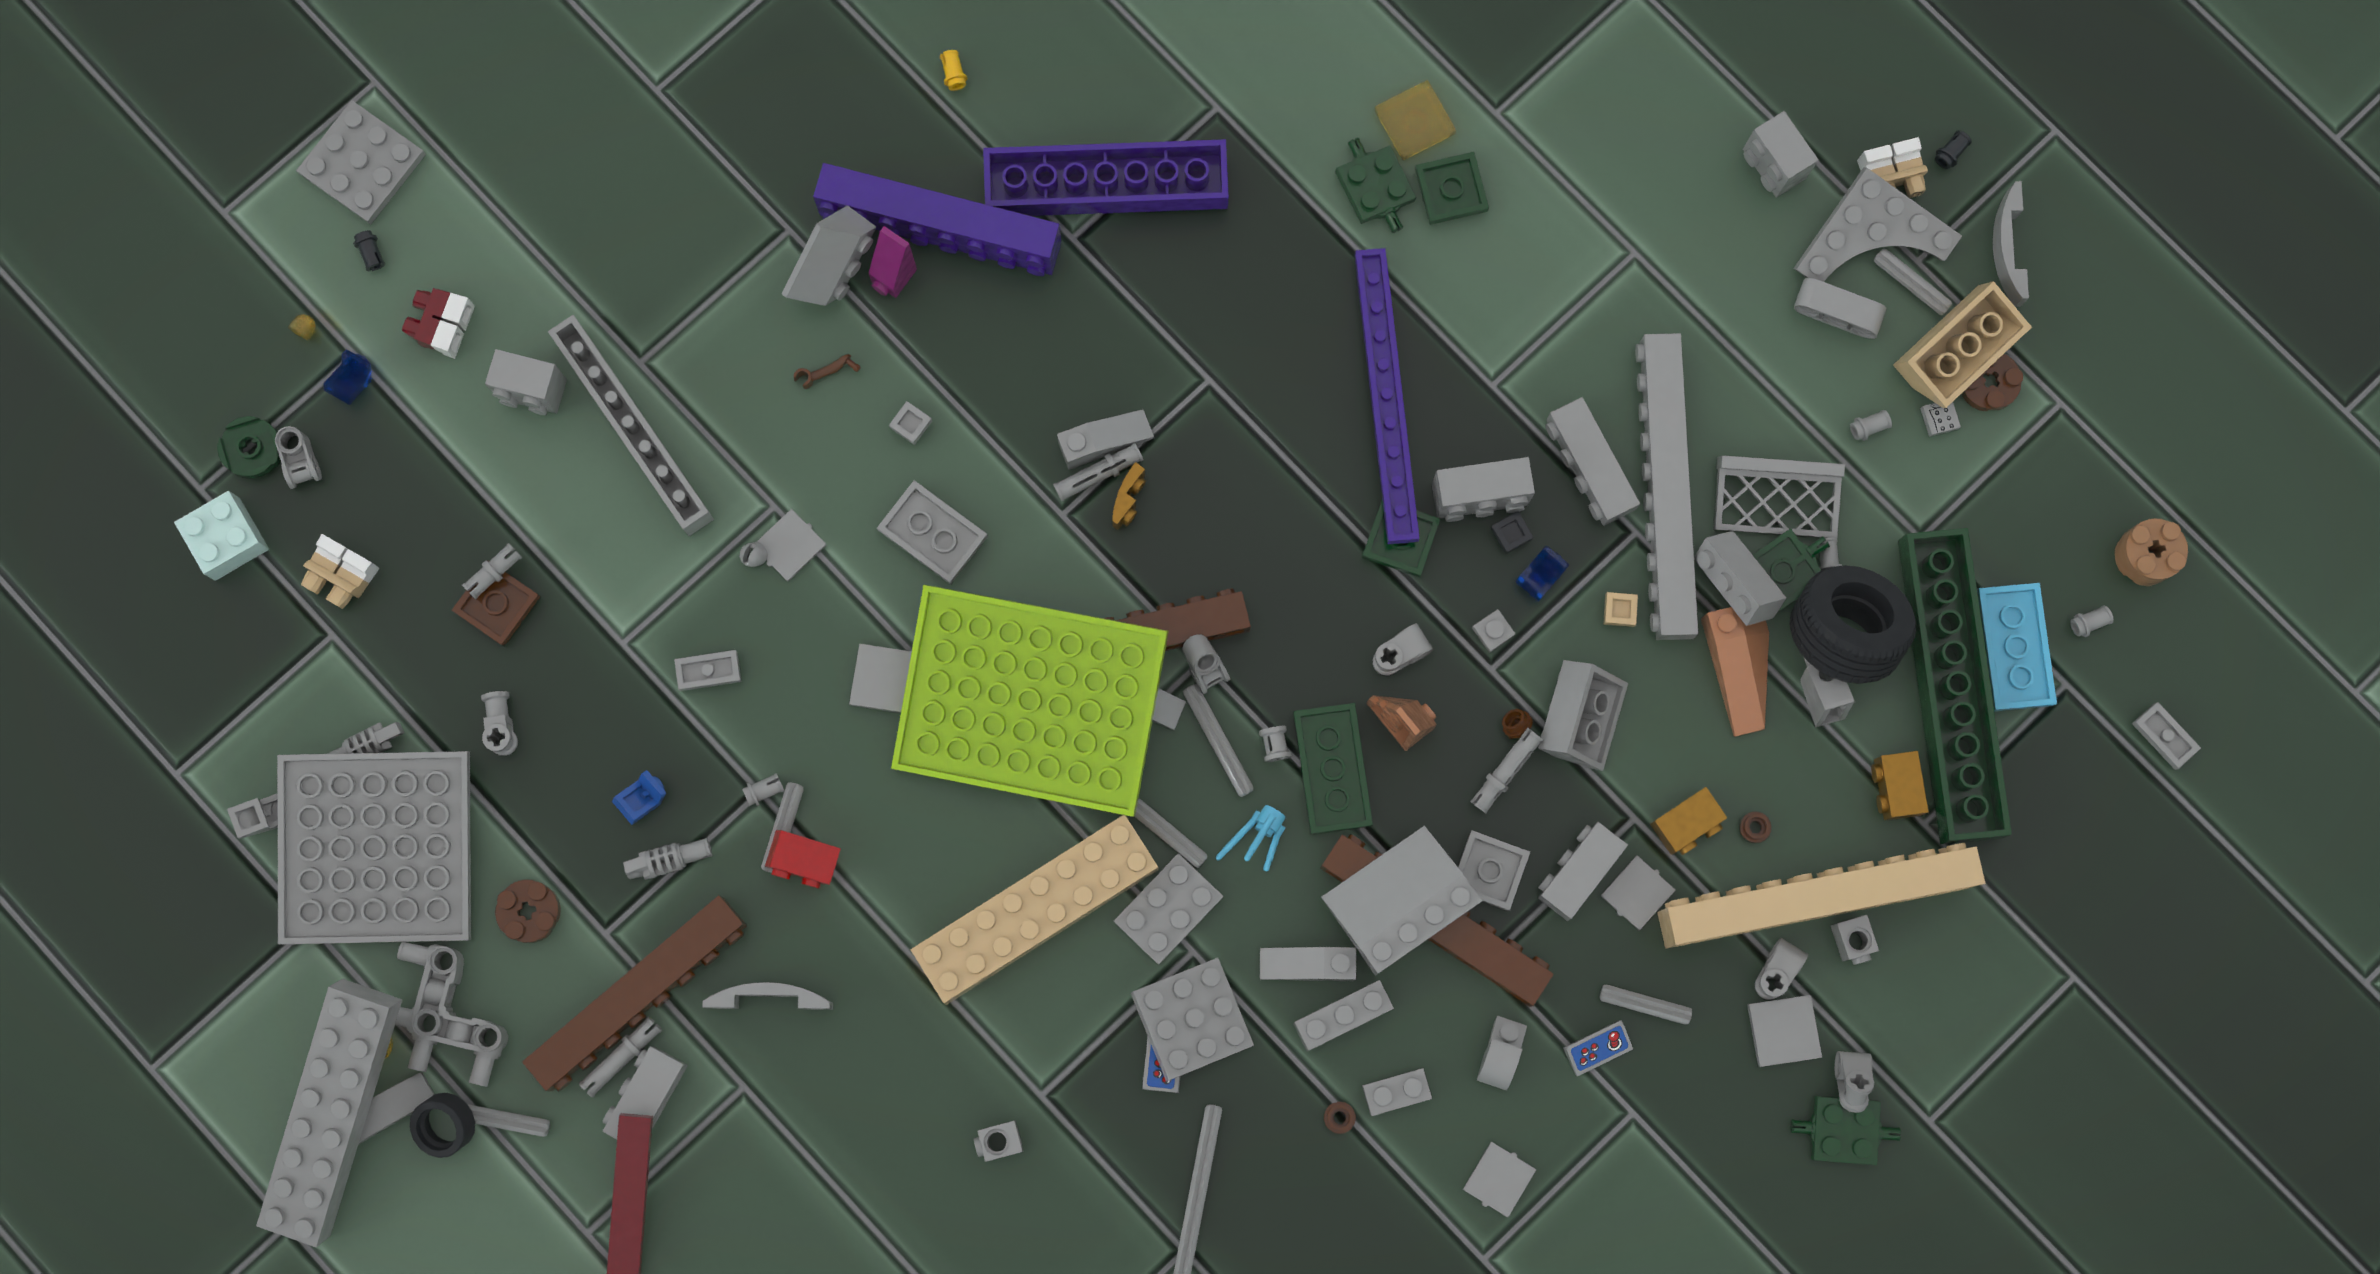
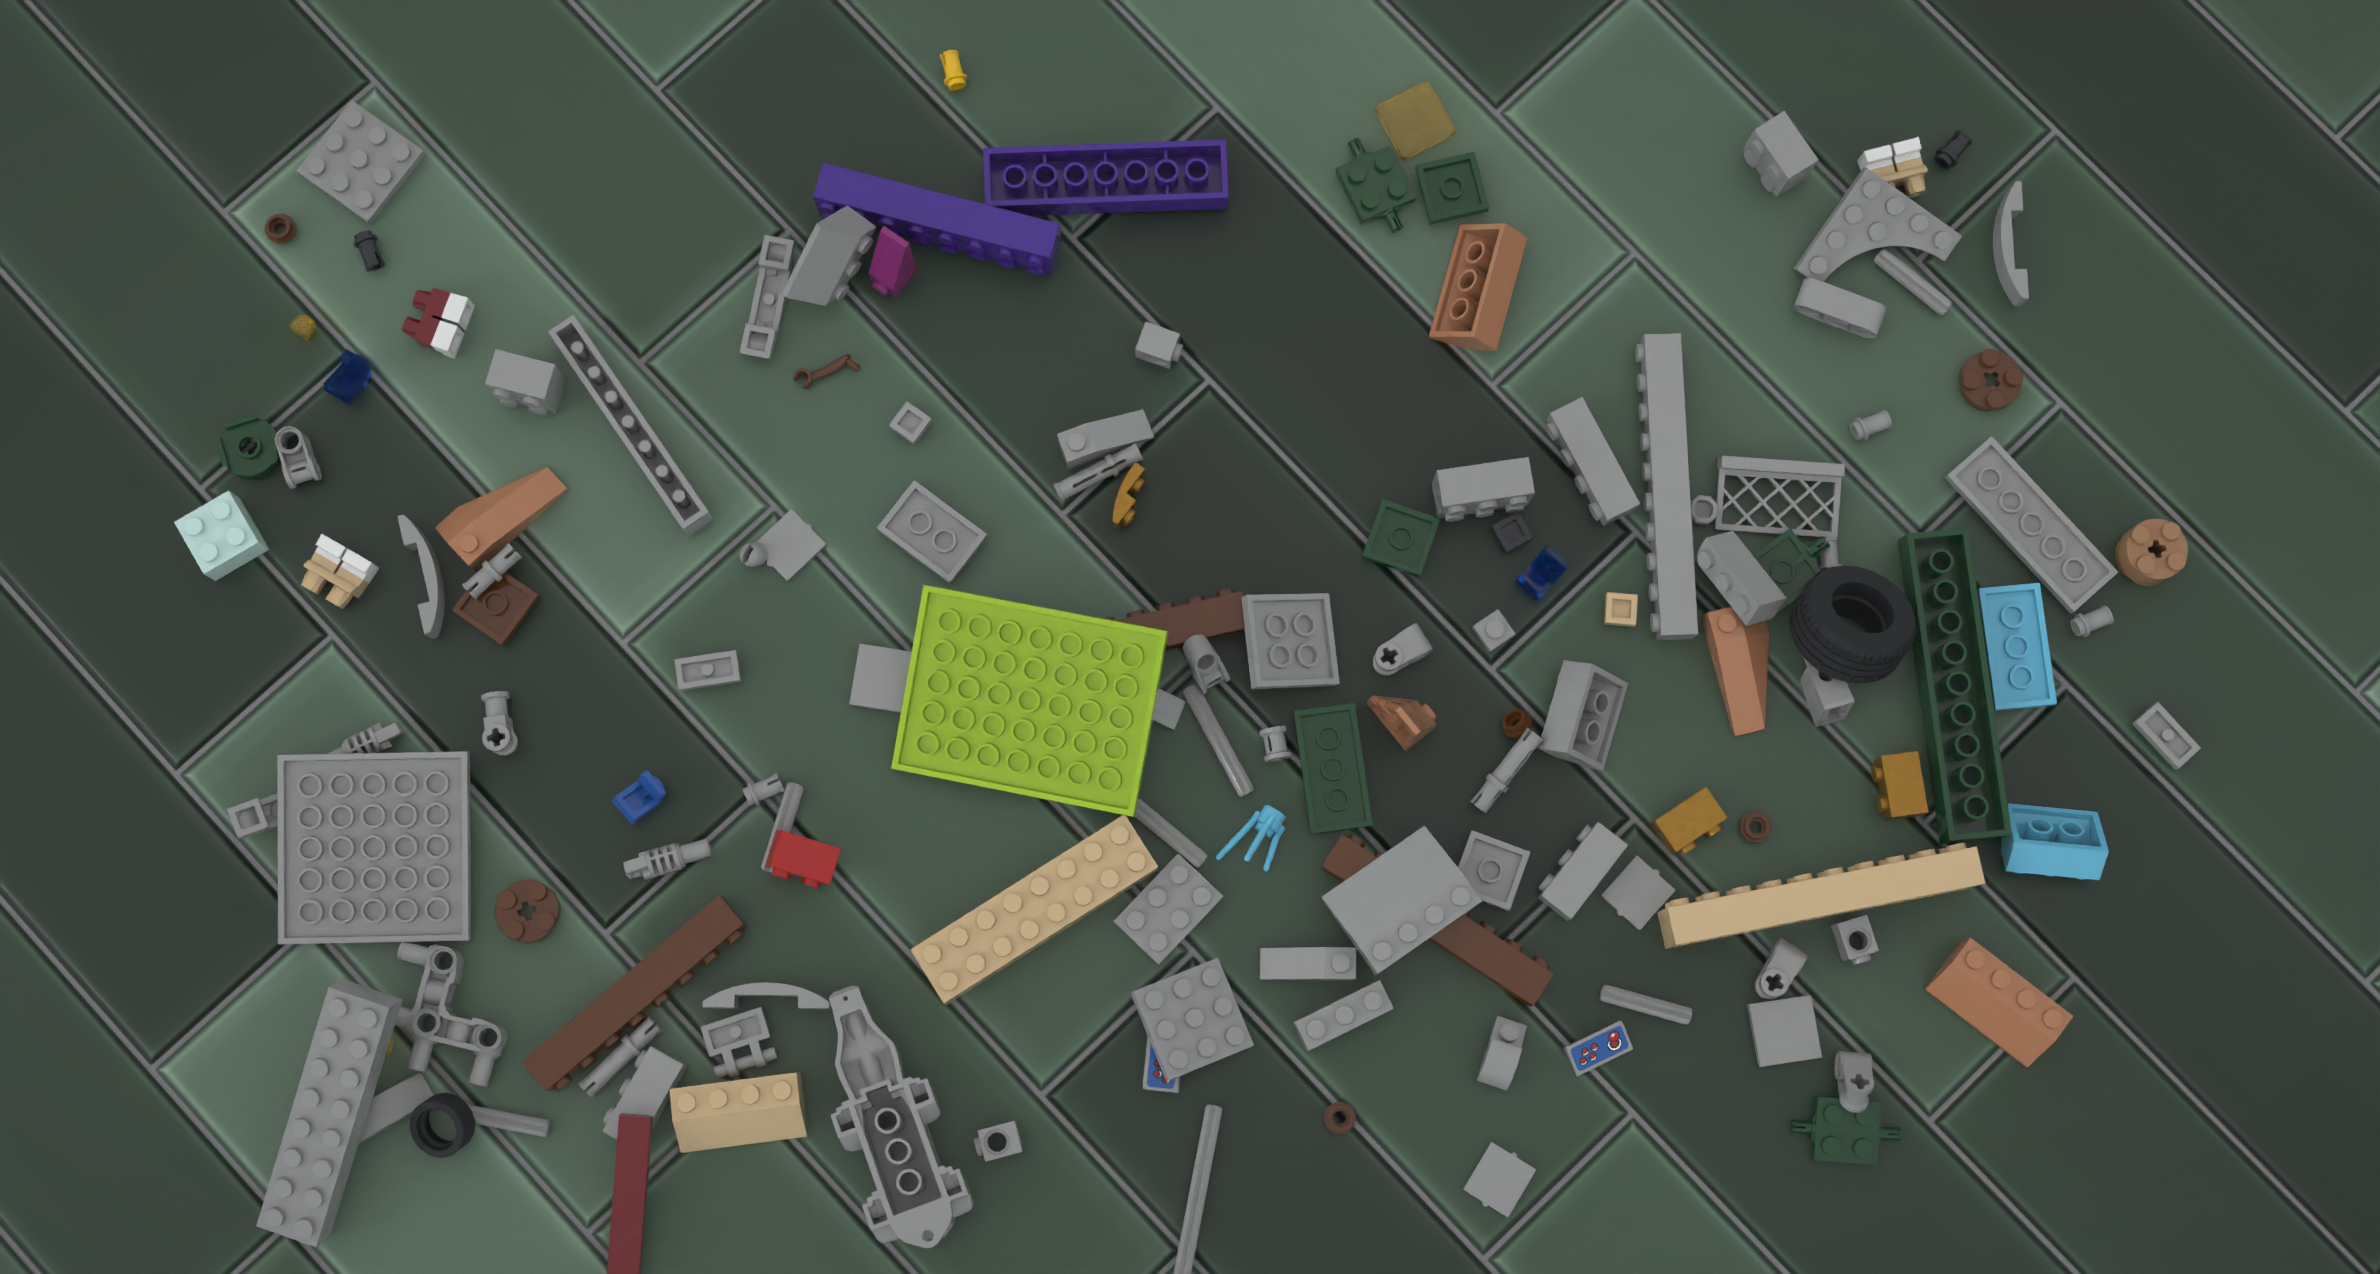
dark purple plate [1355,248,1420,544] -> none
light grey plate [1362,1068,1432,1116] -> none
tan slope [1893,281,2032,408] -> none
light grey tile [1920,402,1961,437] -> none
none -> reddish brown plate [265,214,296,244]
none -> light grey slope [397,515,445,639]
none -> nougat wedge [435,467,569,572]
none -> tan slope [669,1072,808,1153]
none -> light grey plate [701,1007,778,1079]
none -> light grey slope [740,235,795,360]
none -> light grey animal [829,986,974,1248]
none -> light grey brick [1135,321,1184,369]
none -> light grey plate [1241,593,1340,689]
none -> nougat slope [1429,223,1528,351]
none -> light grey tile [1691,495,1718,526]
none -> nougat slope [1924,938,2073,1067]
none -> light grey plate [1944,436,2118,614]
none -> medium azure slope [2001,803,2109,880]

